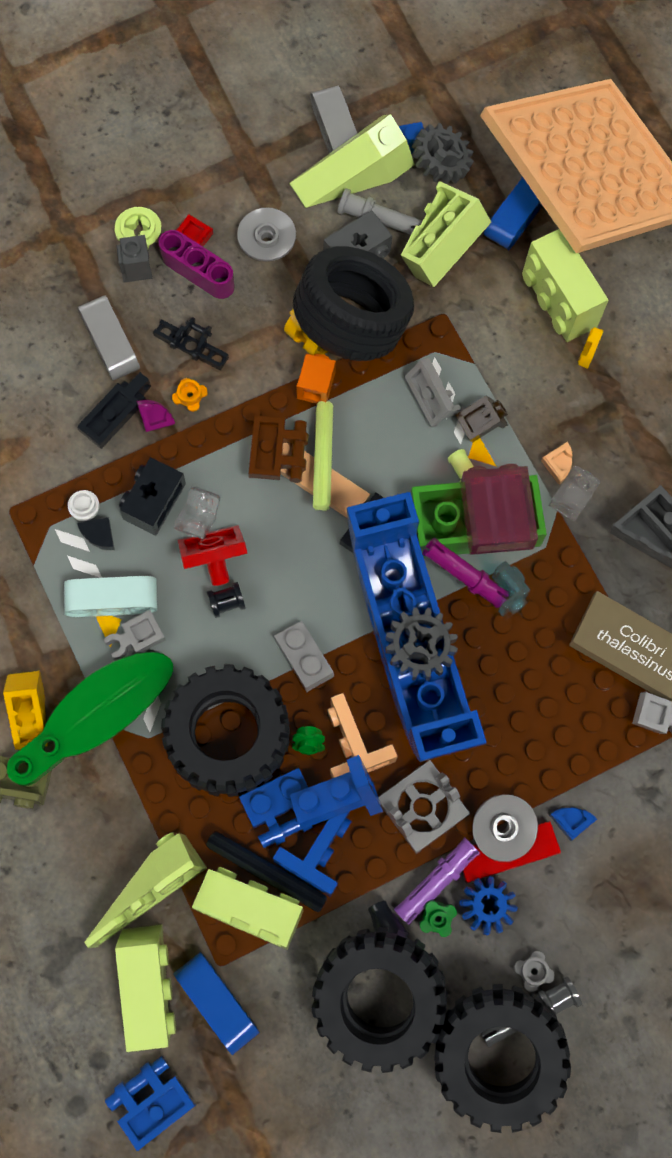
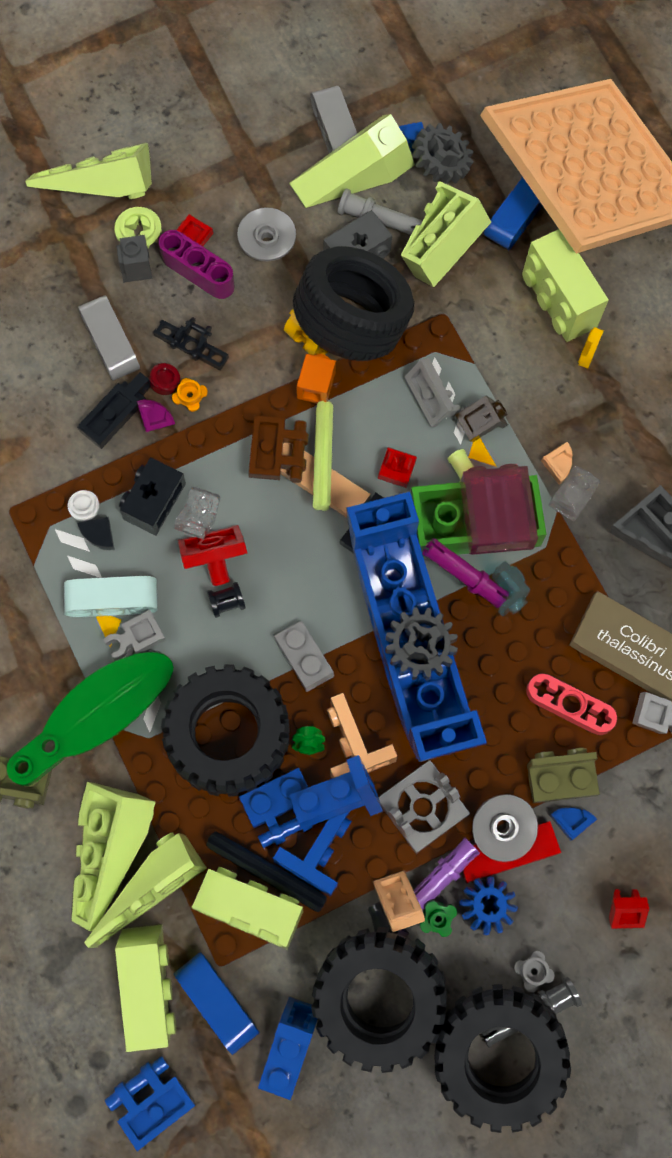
yellow arch [3,671,48,750] -> none
none -> yellowish green wedge [25,143,152,199]
none -> yellowish green wedge [72,782,155,931]
none -> dark red tile [149,363,180,395]
none -> blue bracket [258,997,318,1100]
none -> light nougat plate [373,871,425,932]
none -> red tile [378,447,417,488]
none -> coral beam [526,674,617,735]
none -> olive bracket [527,748,600,803]
none -> red tile [609,889,649,929]

